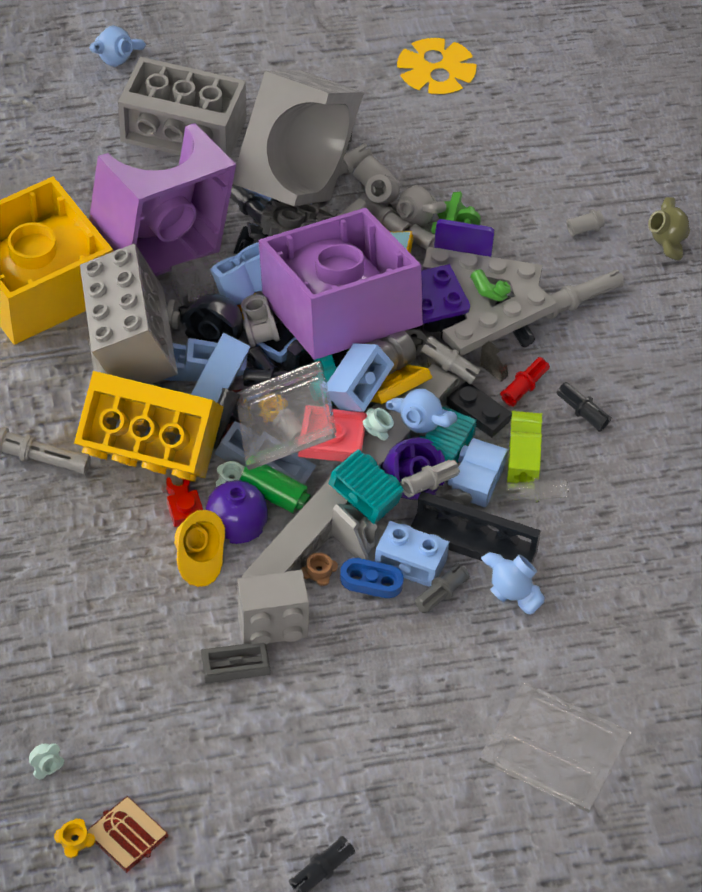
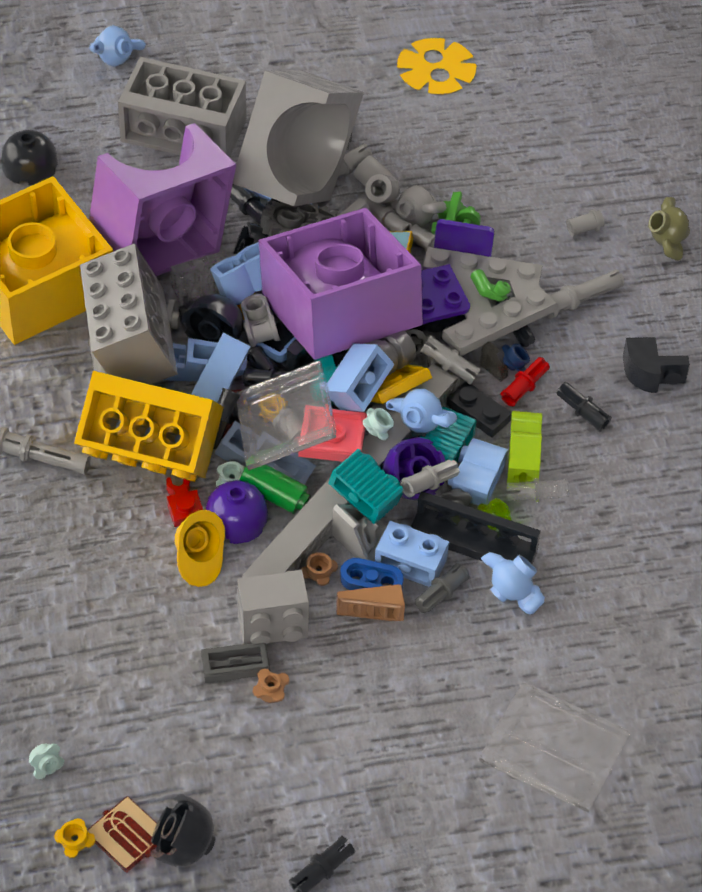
none -> black cylinder [1,130,58,185]
none -> black cylinder [151,794,215,867]
none -> medium nougat plate [253,669,289,703]
none -> medium nougat slope [336,584,405,621]
none -> clear neon green plate [477,498,512,531]
none -> dark blue plate [502,344,530,372]
none -> black brick [623,337,690,393]

